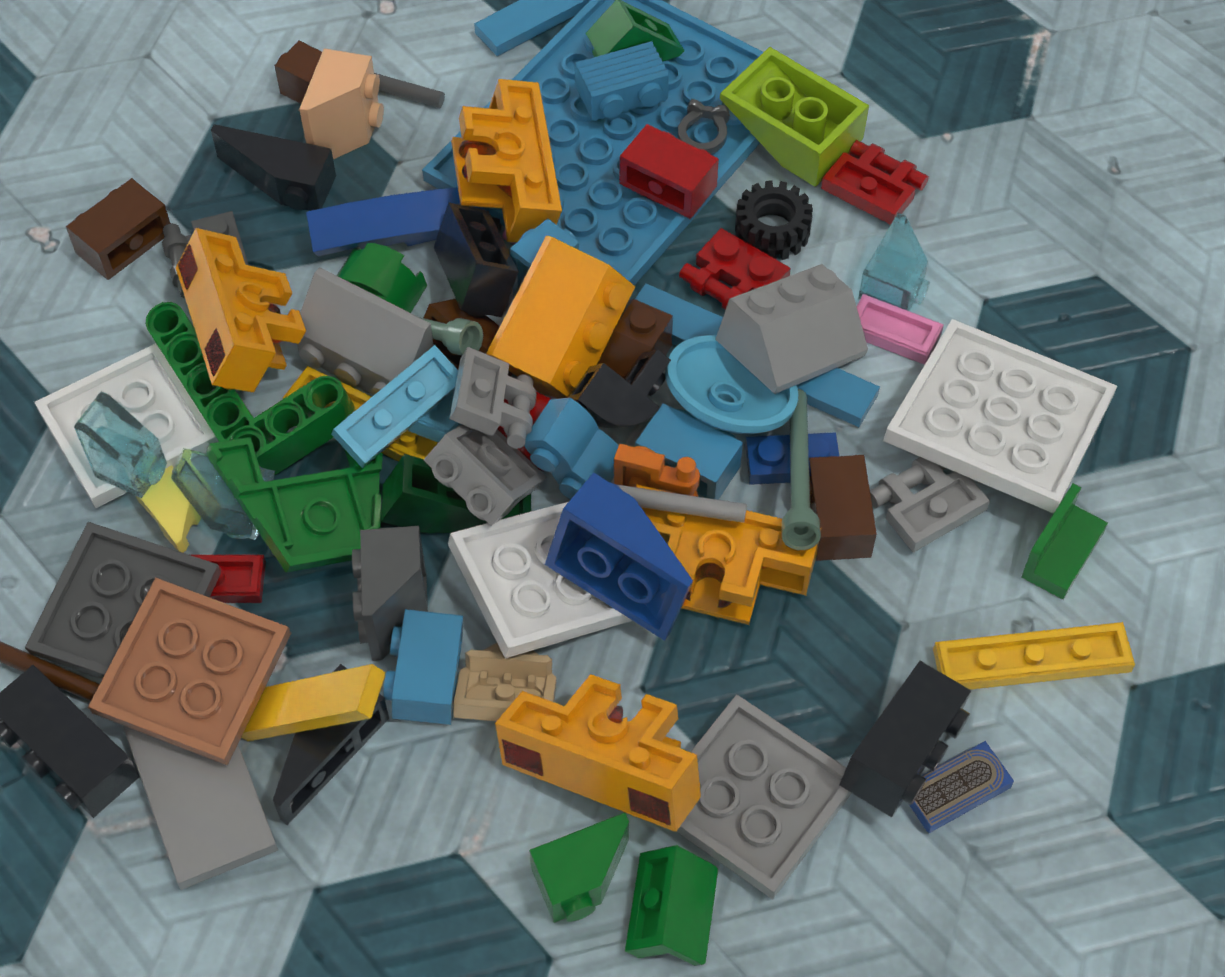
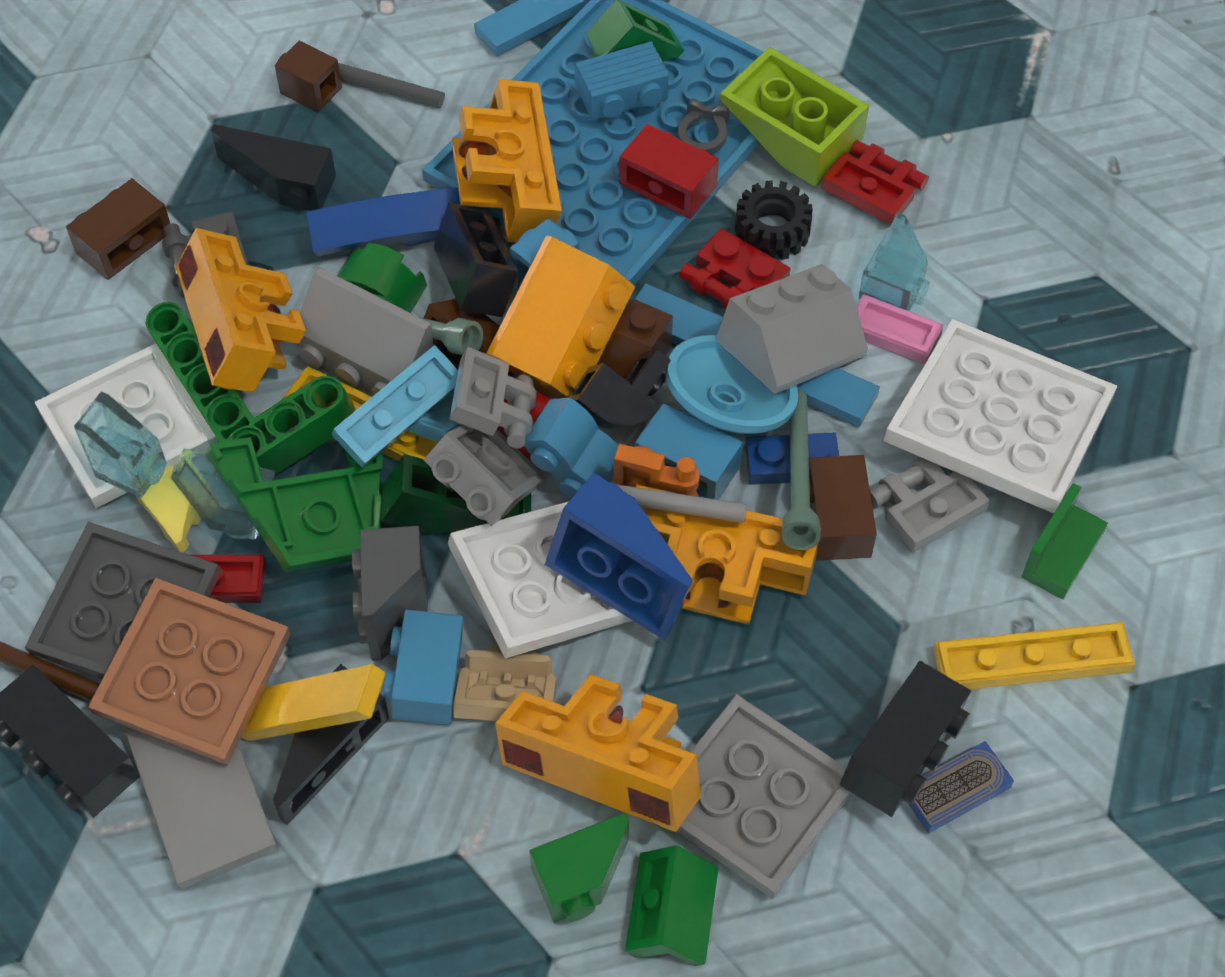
light nougat slope [299,48,384,160] -> none

